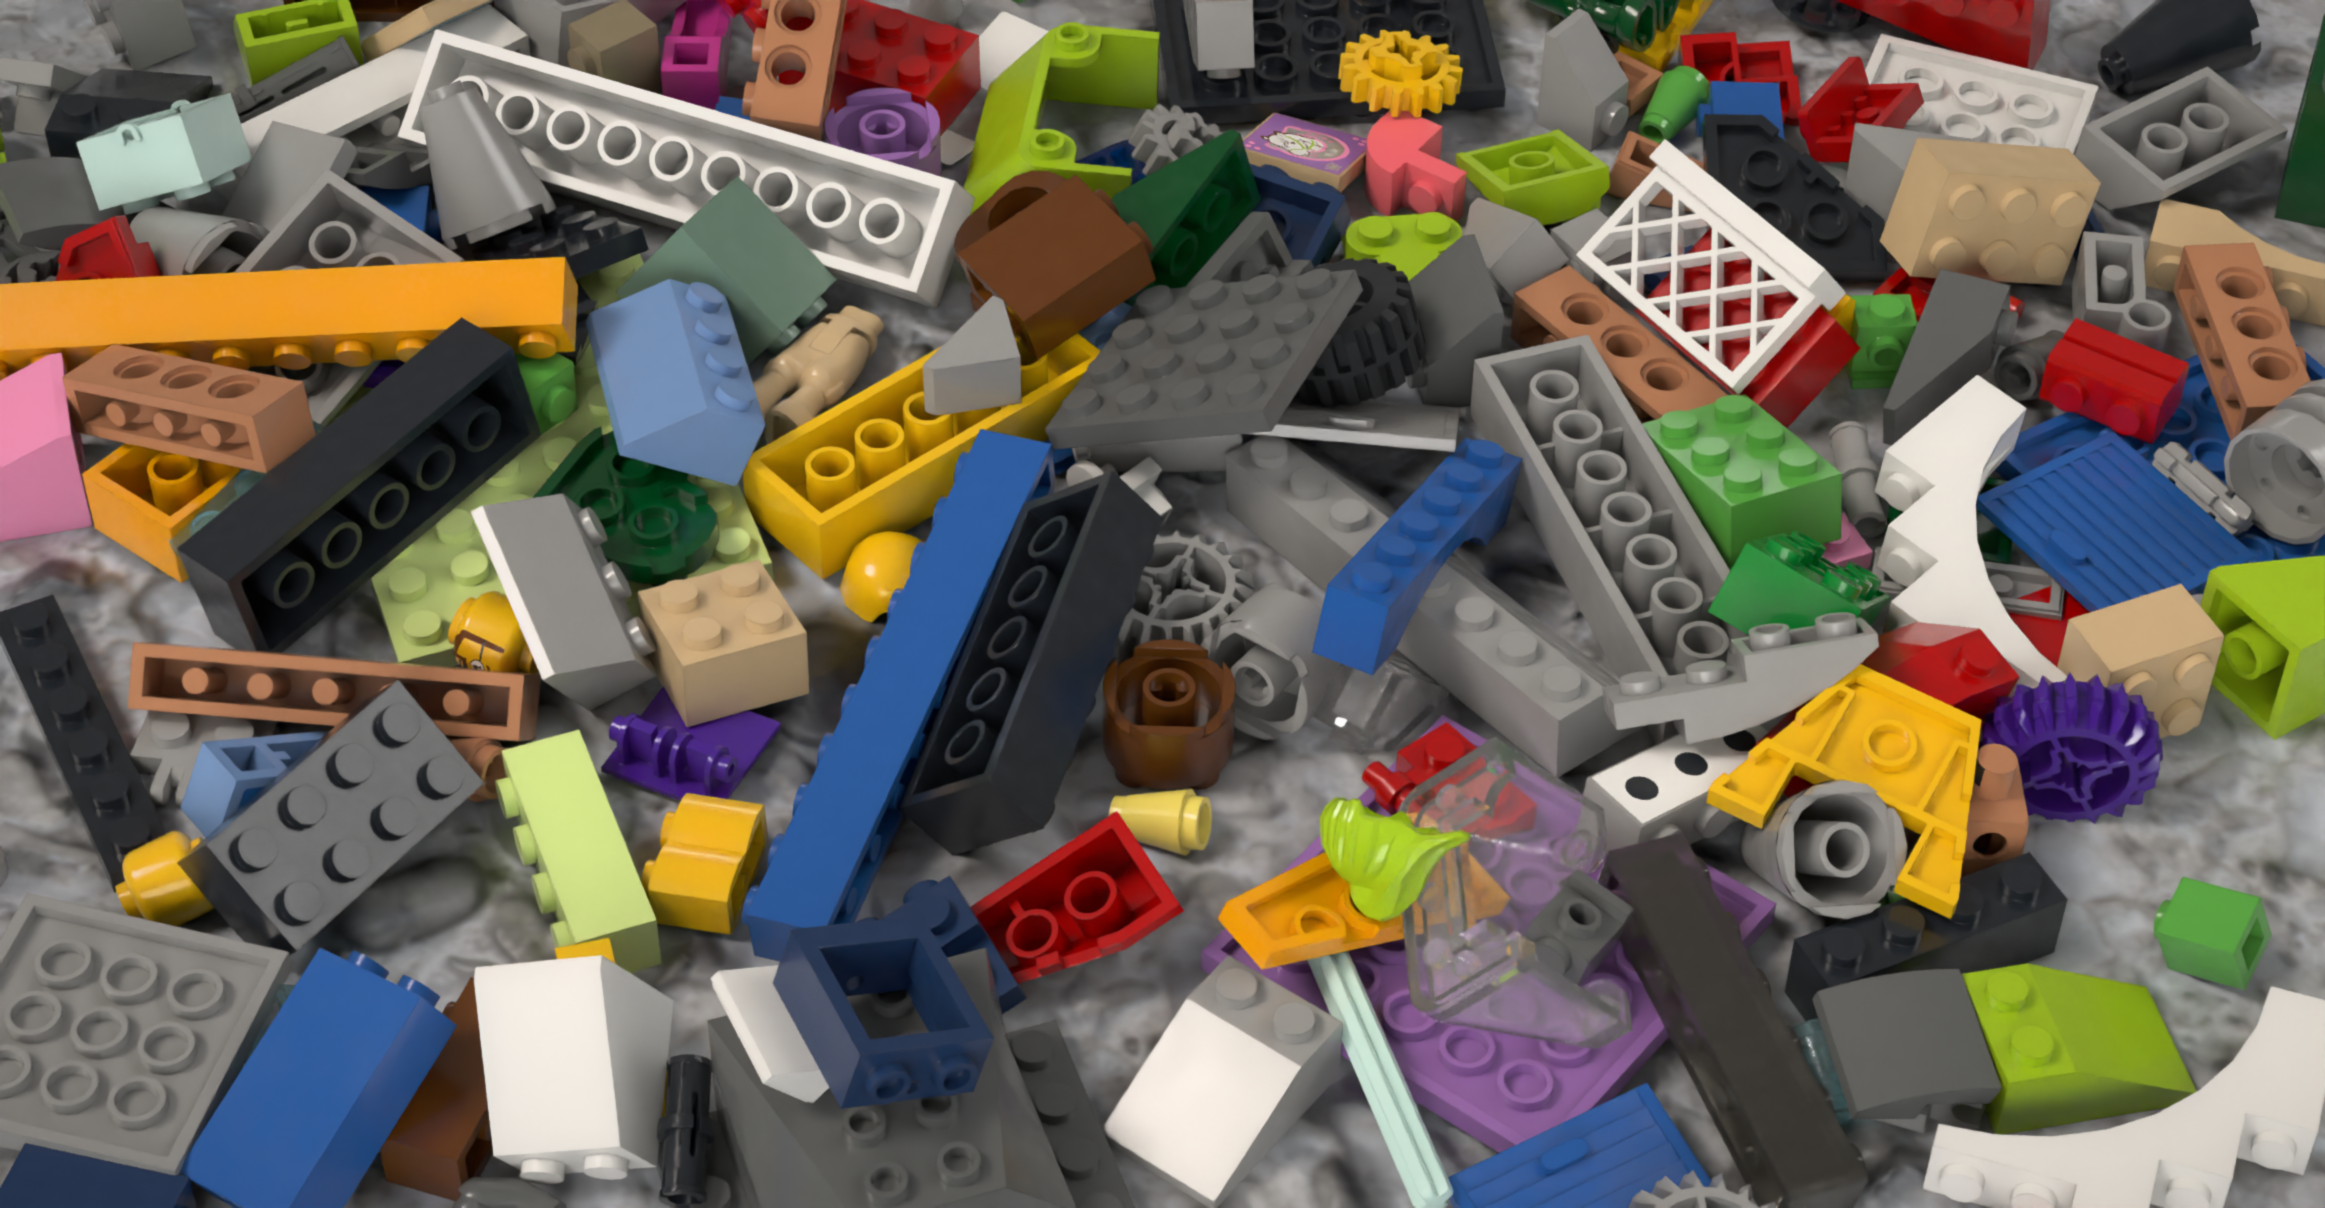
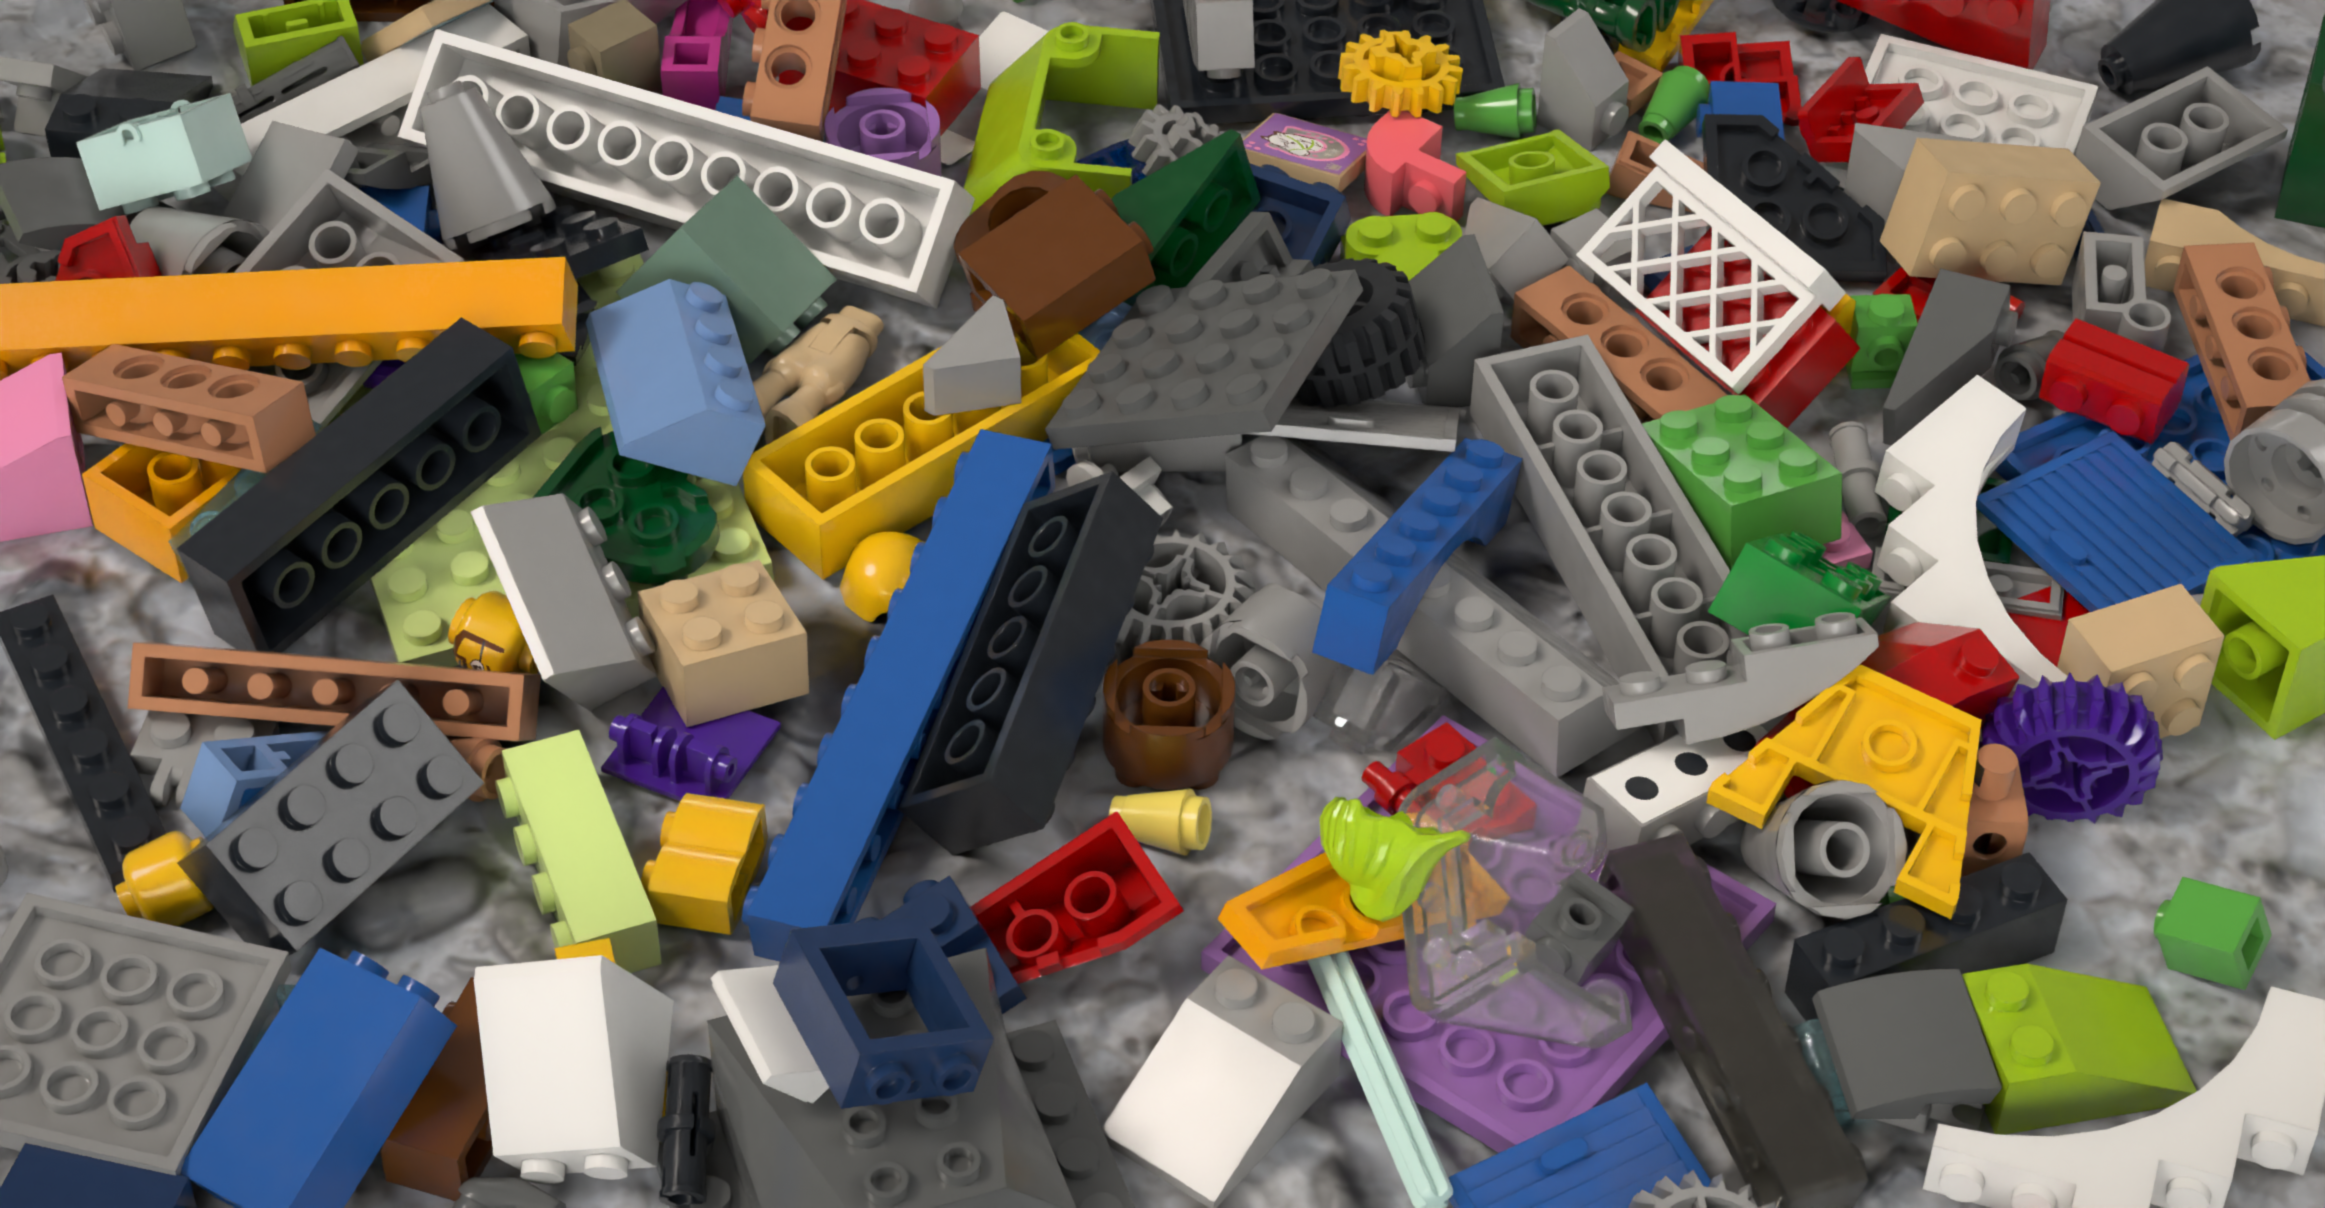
none -> bright green cone [1454,83,1537,139]

